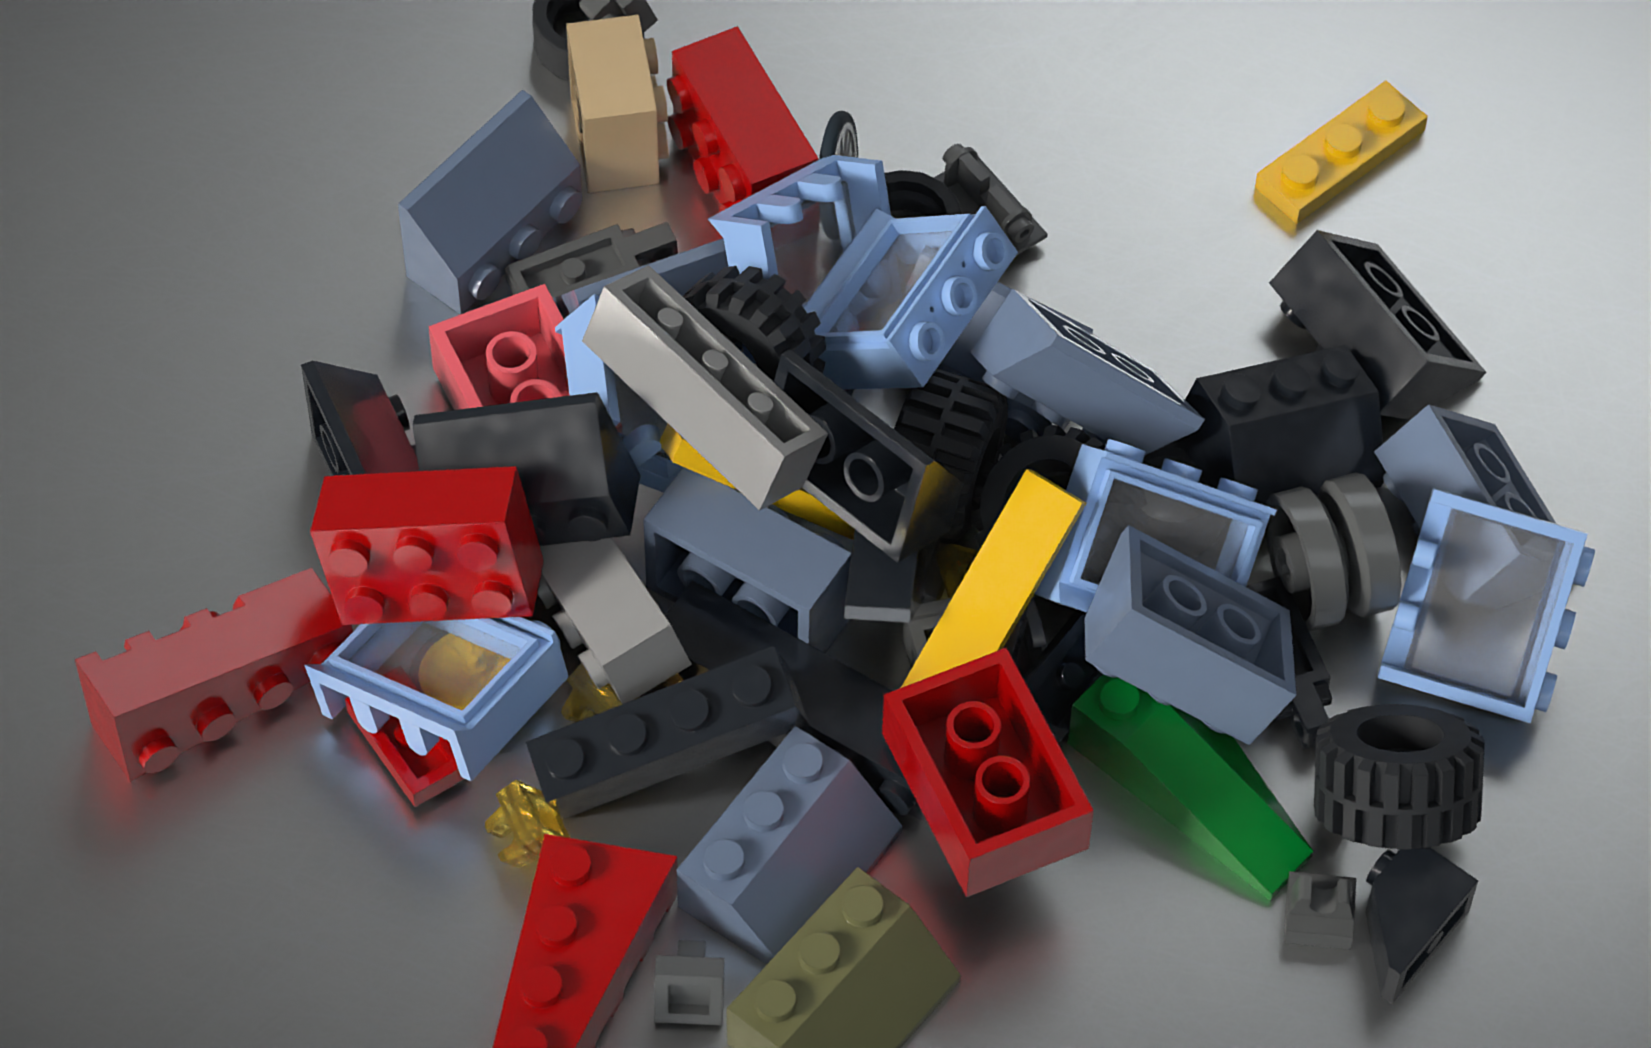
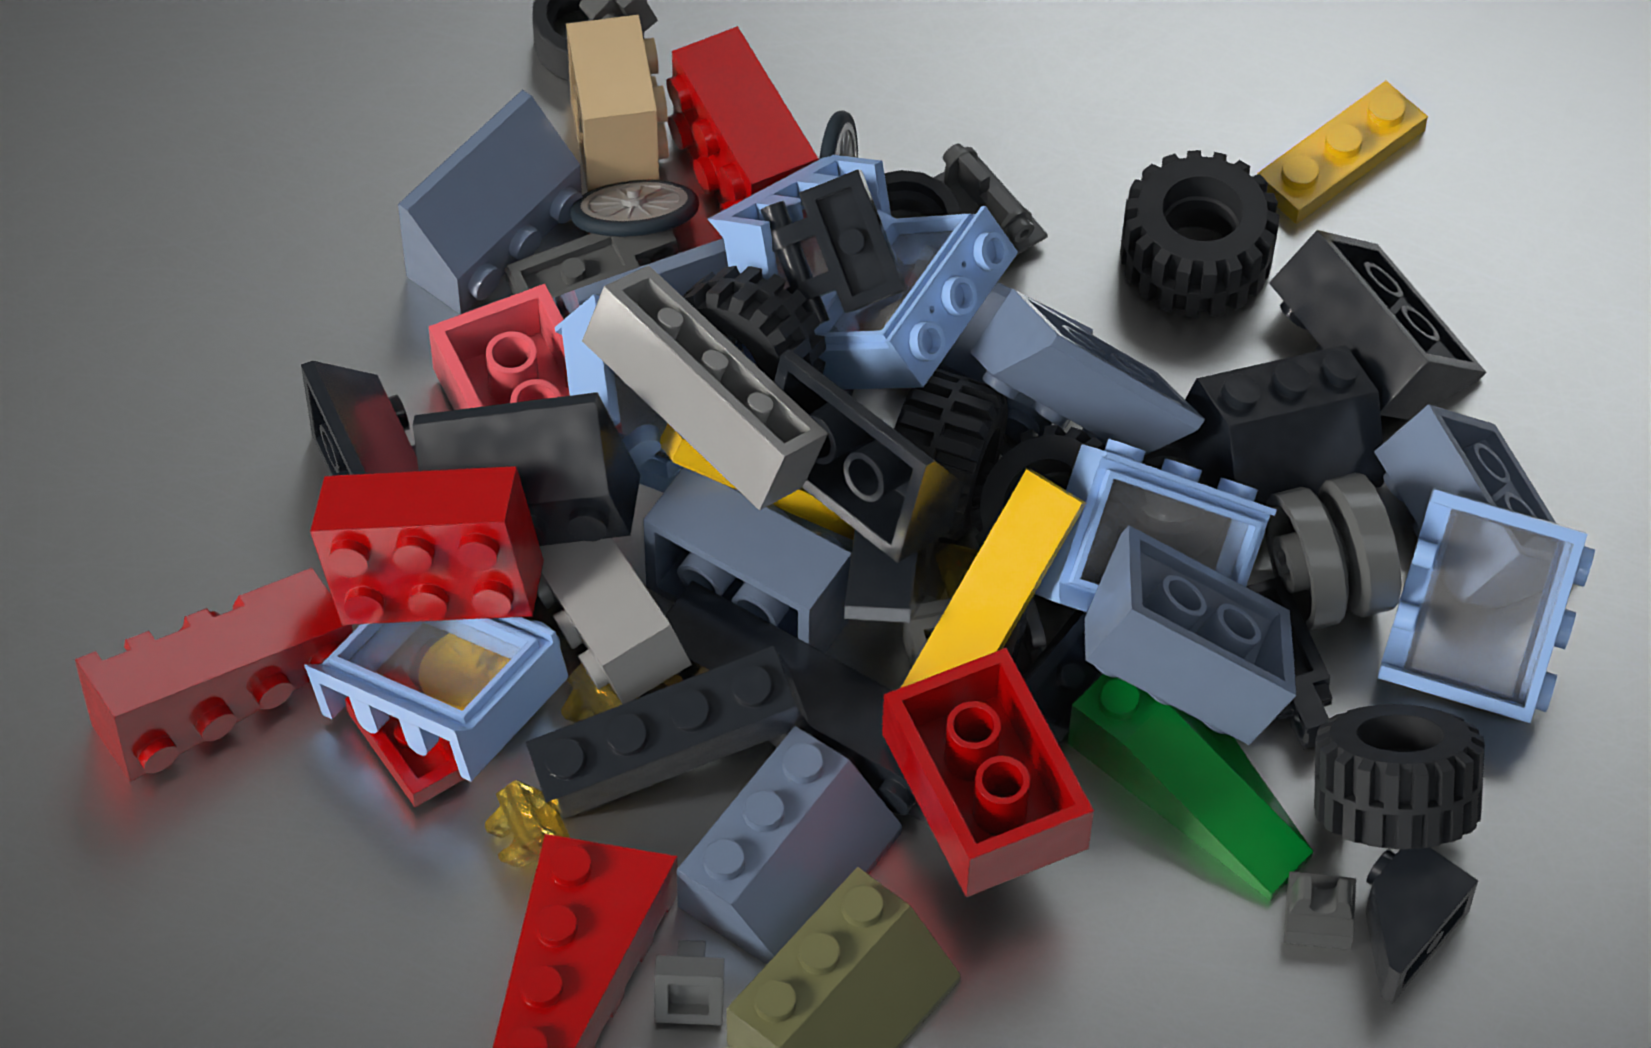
none -> wheel [570,180,699,237]
none -> black plate [760,169,907,325]
none -> black tyre [1120,150,1280,318]

